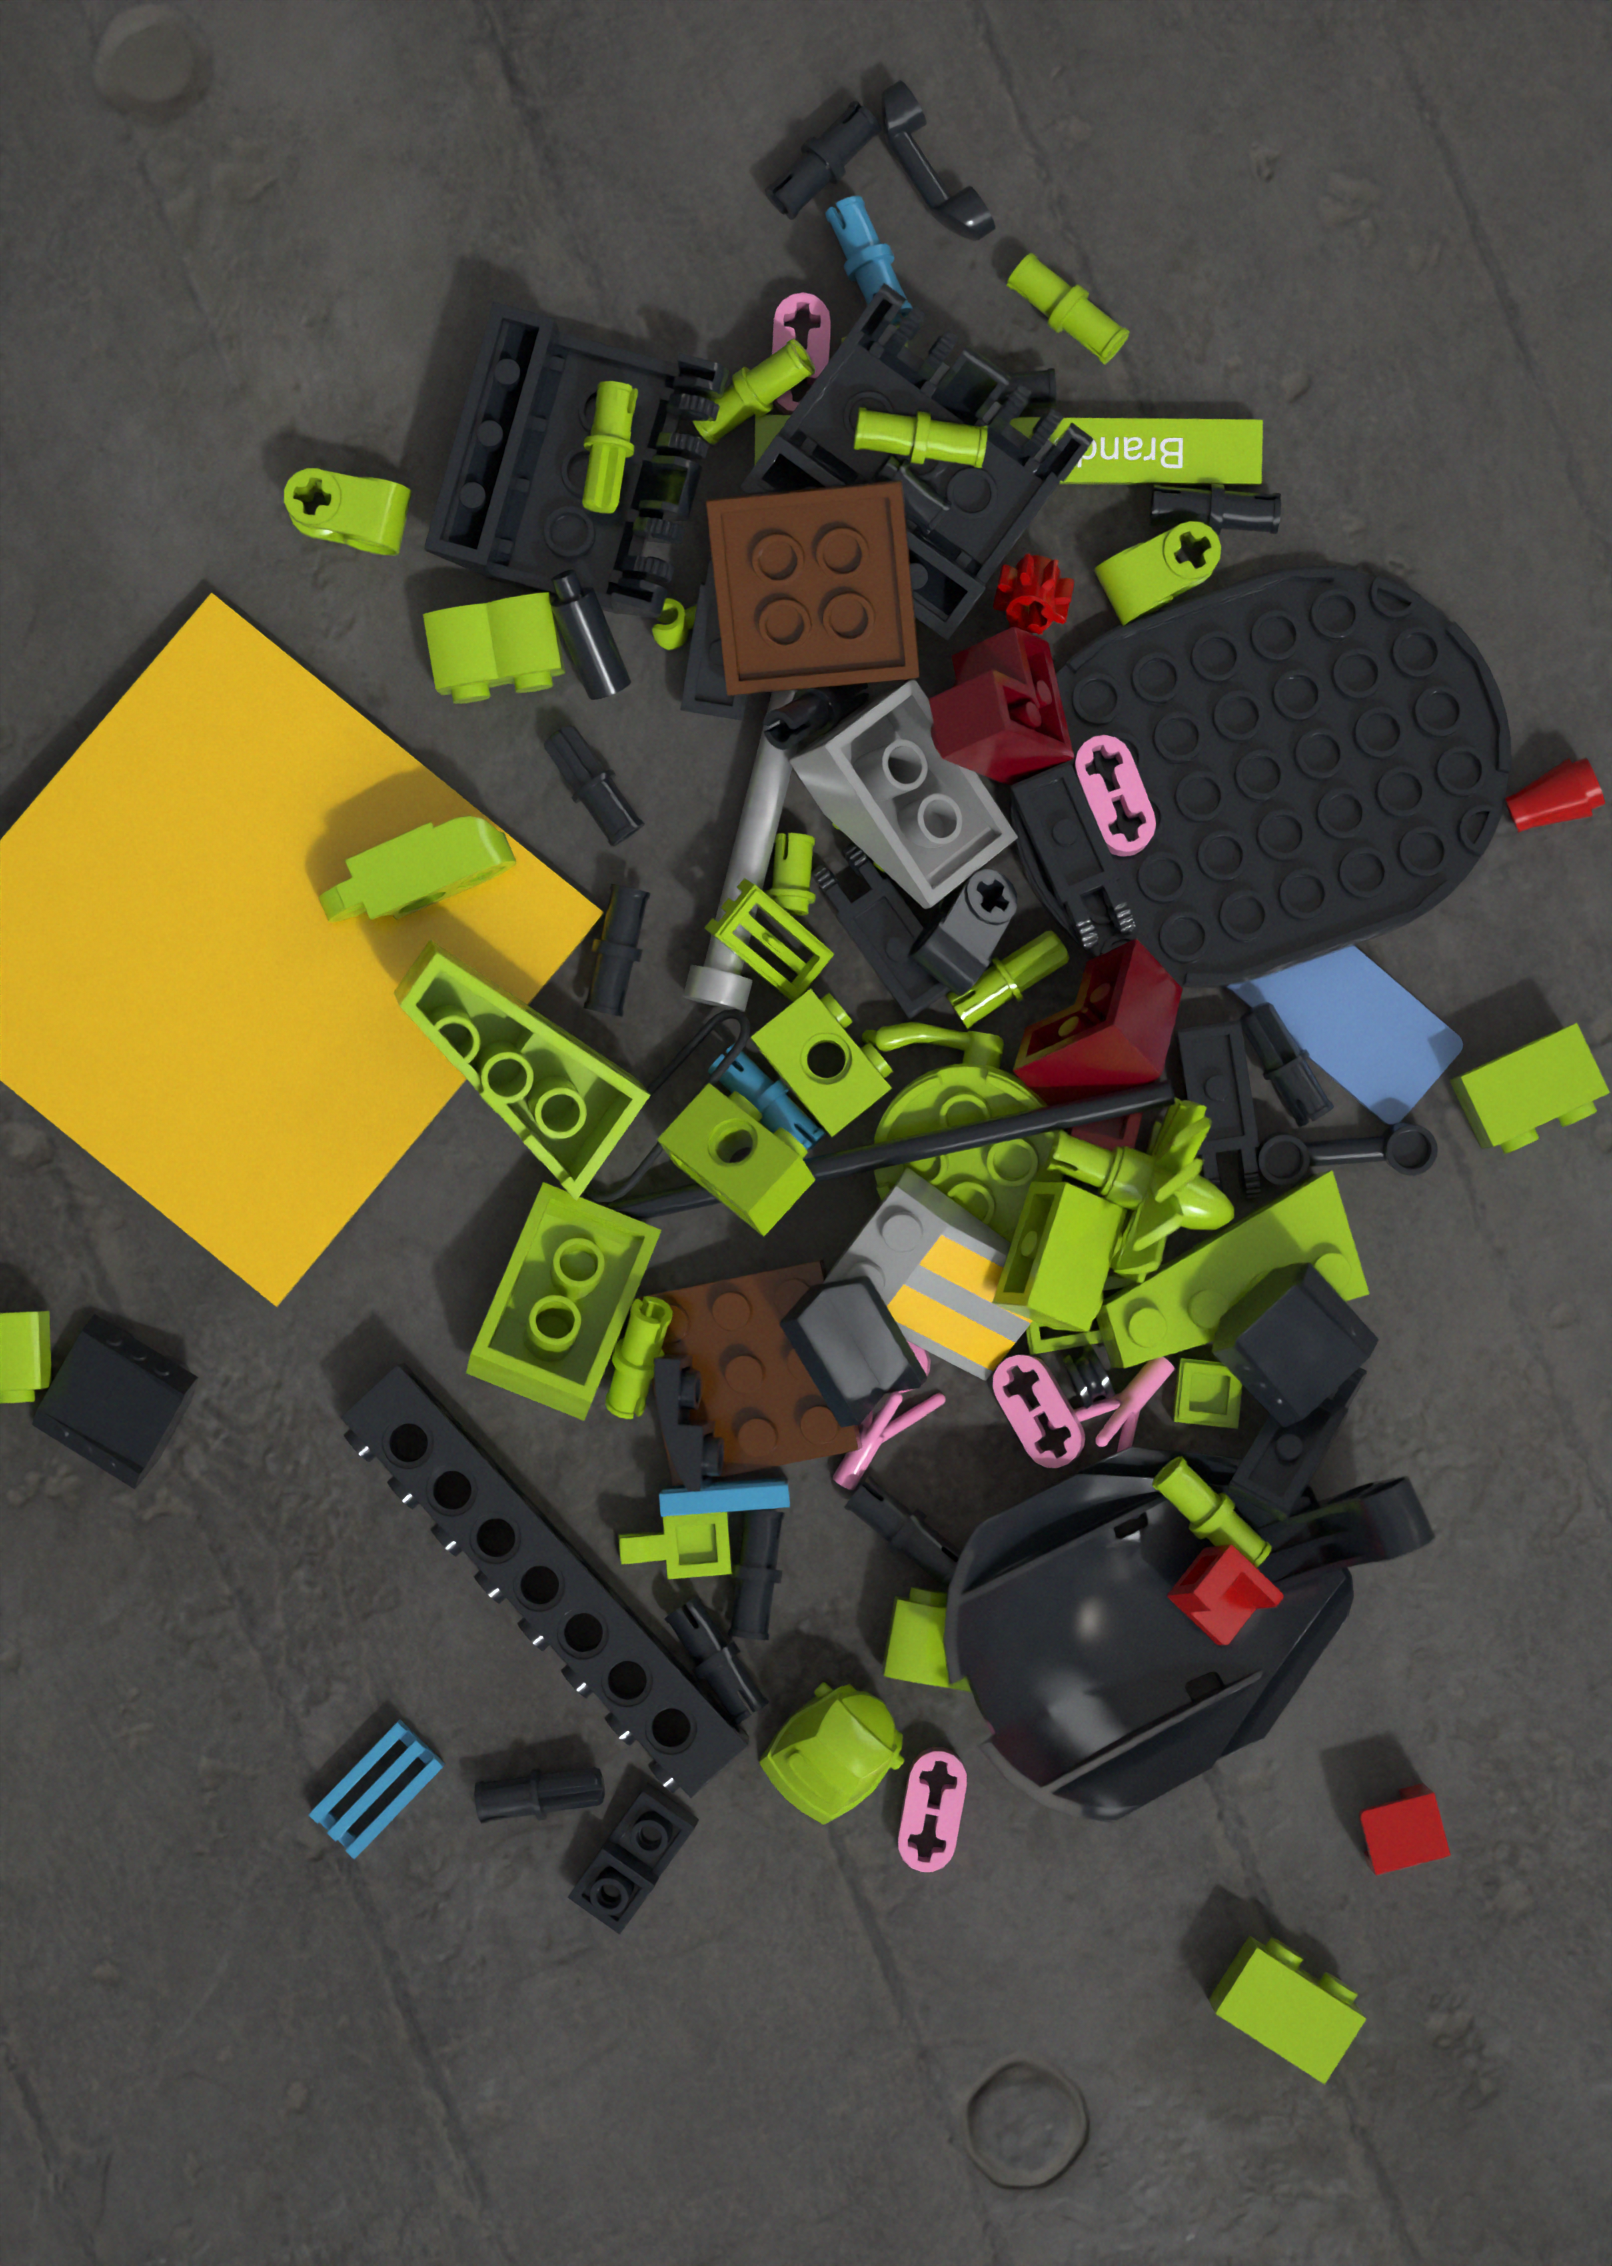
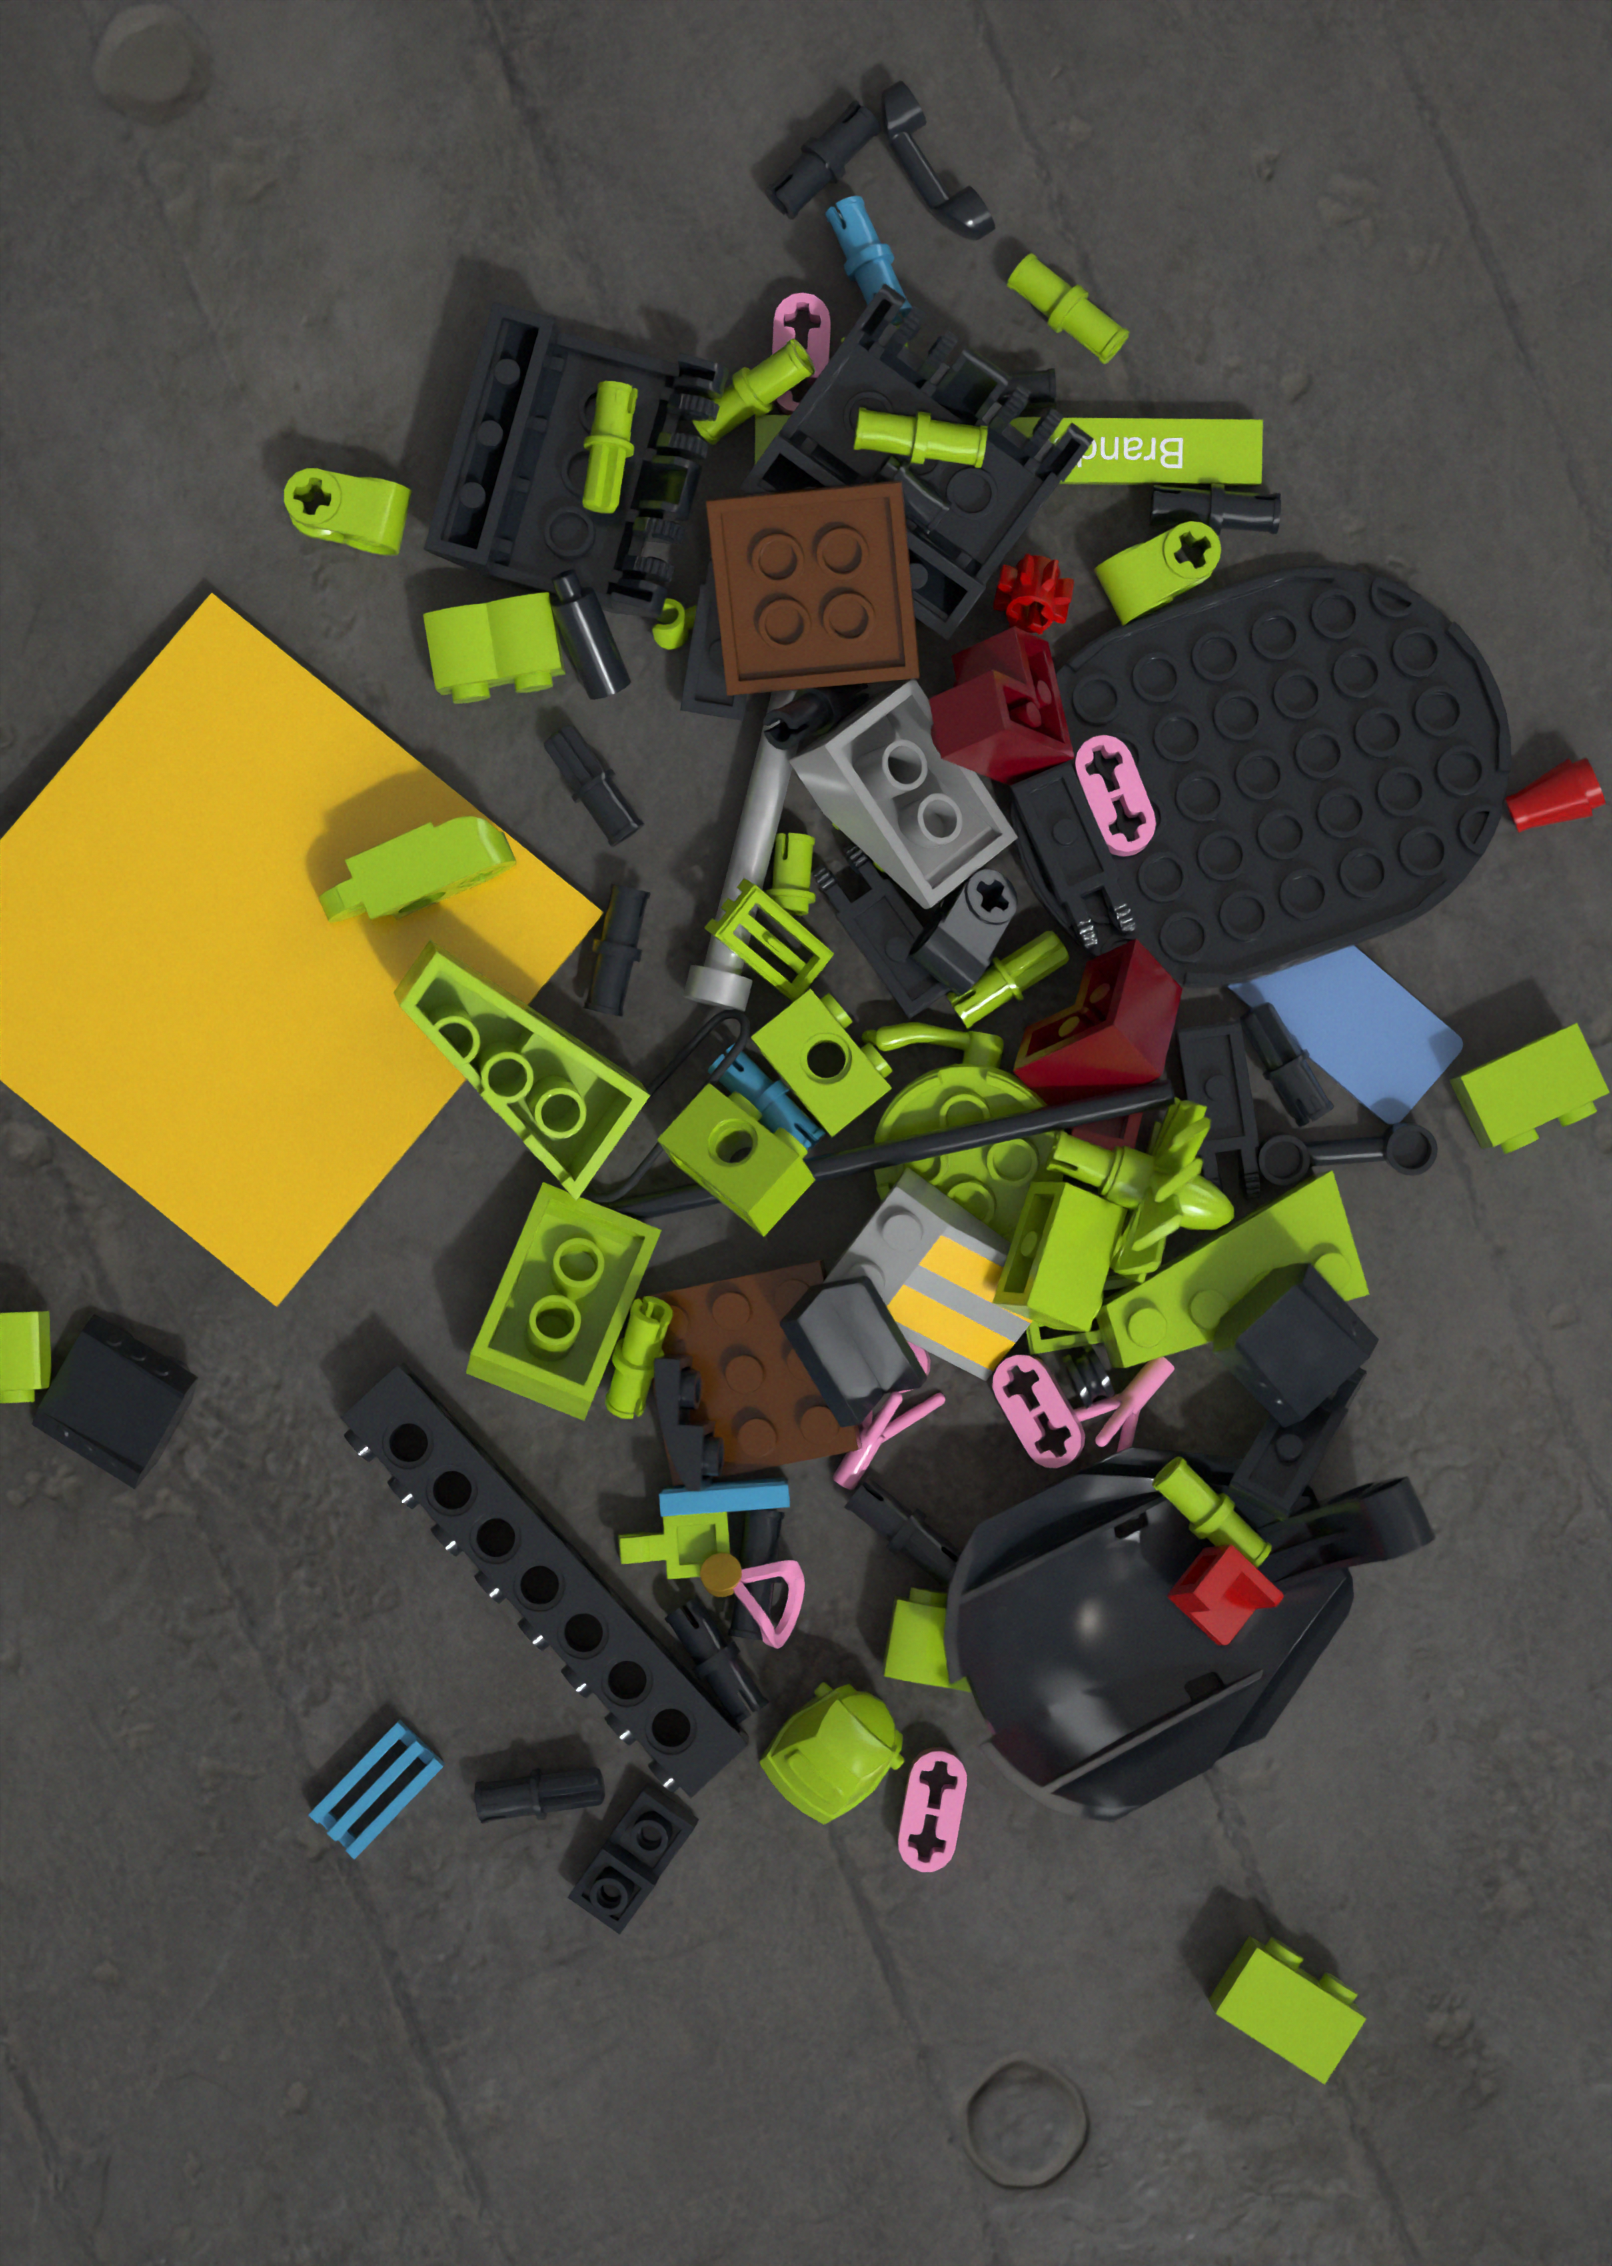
lime tile [1172,1358,1243,1429] -> none
red panel [1359,1783,1451,1875] -> none
none -> bright pink piece [700,1553,805,1649]

